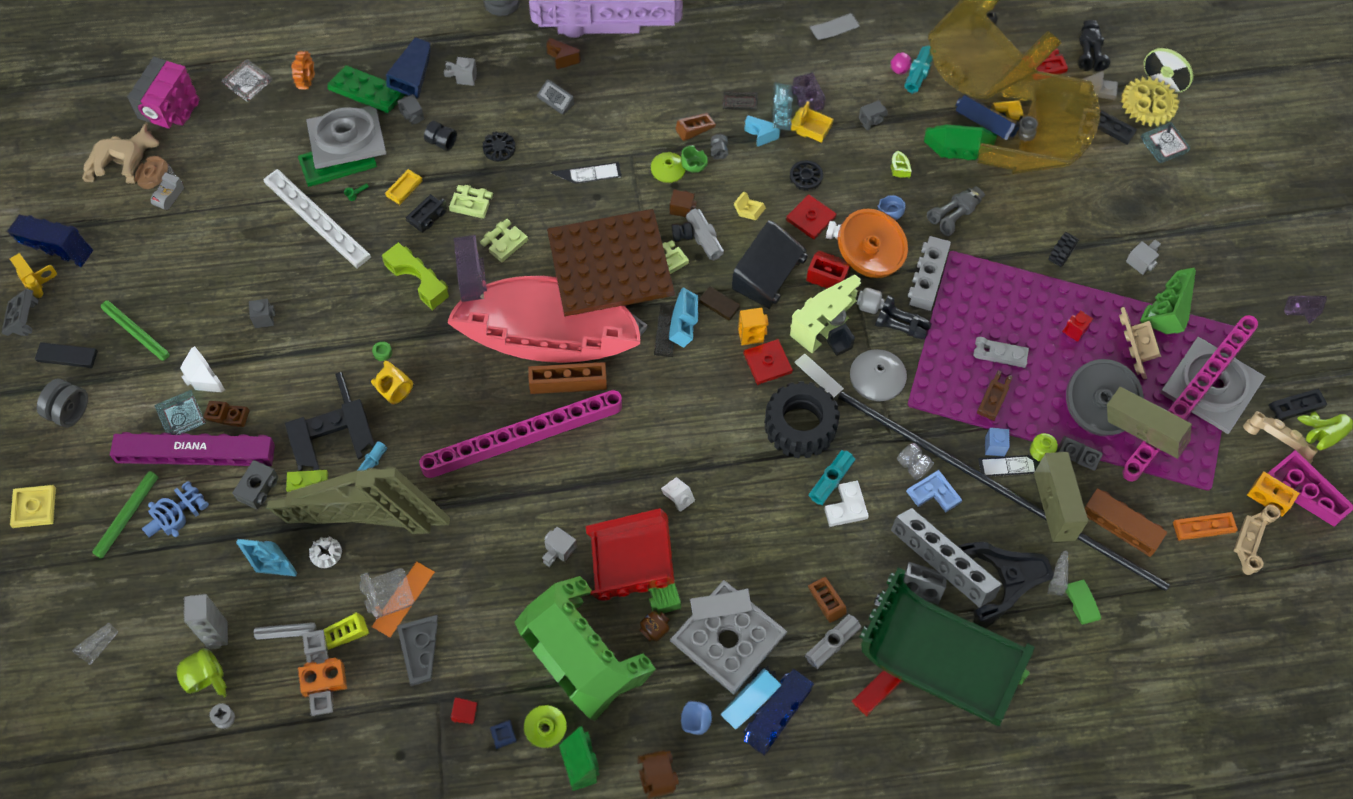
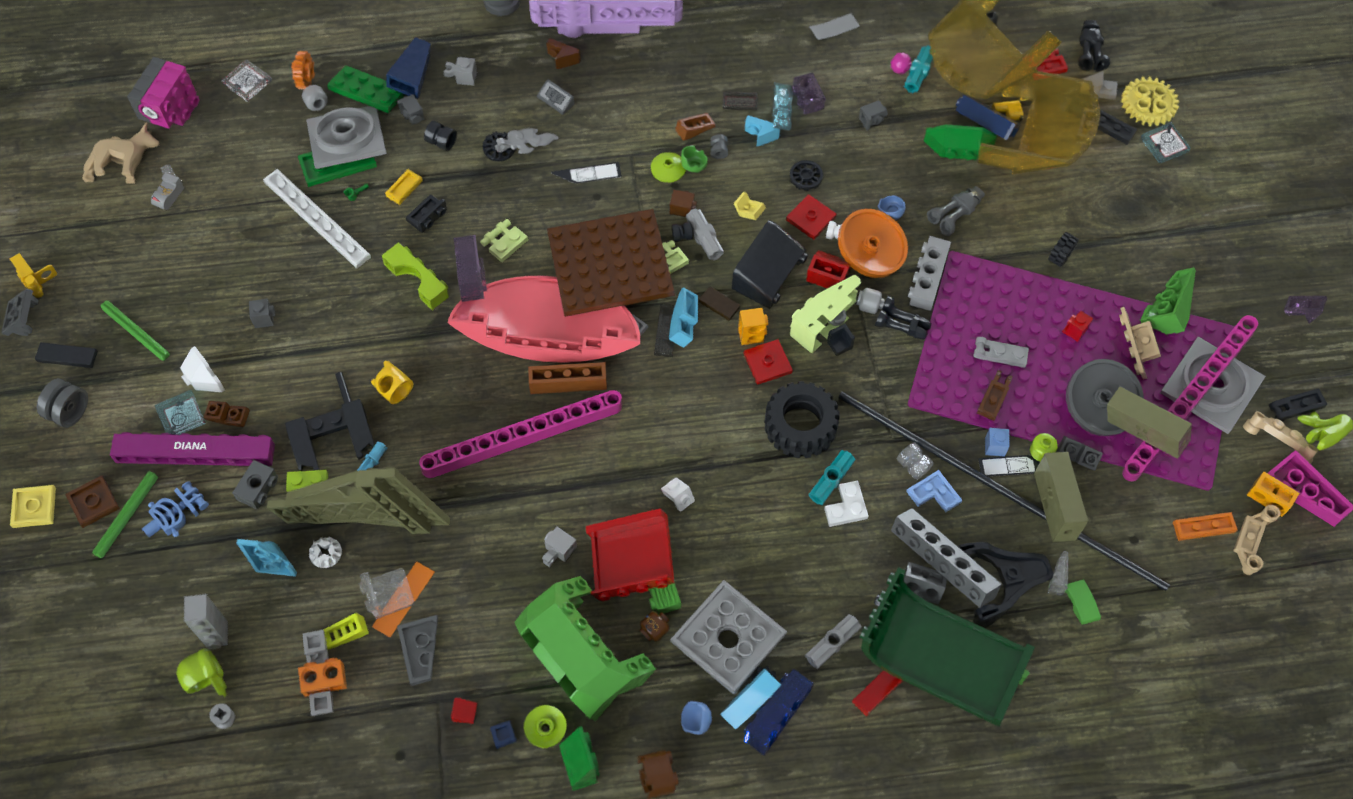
clear blue wedge [7,214,93,267] -> none
clear slope [72,623,118,665] -> none
medium nougat tile [135,156,168,189] -> none
light grey axle [254,623,317,640] -> none
bright green tile [372,341,392,361] -> none
yellowish green plate [449,185,493,219] -> none
light grey sticker [690,589,752,620] -> none
yellow piece [788,101,833,143] -> none
white sticker [794,353,844,398] -> none
dark orange slope [808,576,847,623] -> none
light grey dish [850,349,907,401] -> none
lime plate [891,151,912,178] -> none
dark grey wheel [1018,116,1038,141] -> none
dark orange brick [1085,488,1167,557] -> none
light grey brick [1126,240,1161,275] -> none
piece [1144,48,1193,92] -> none
none -> reddish brown tile [65,475,120,528]
none -> light grey head [302,85,328,111]
none -> light grey piece [495,128,559,154]

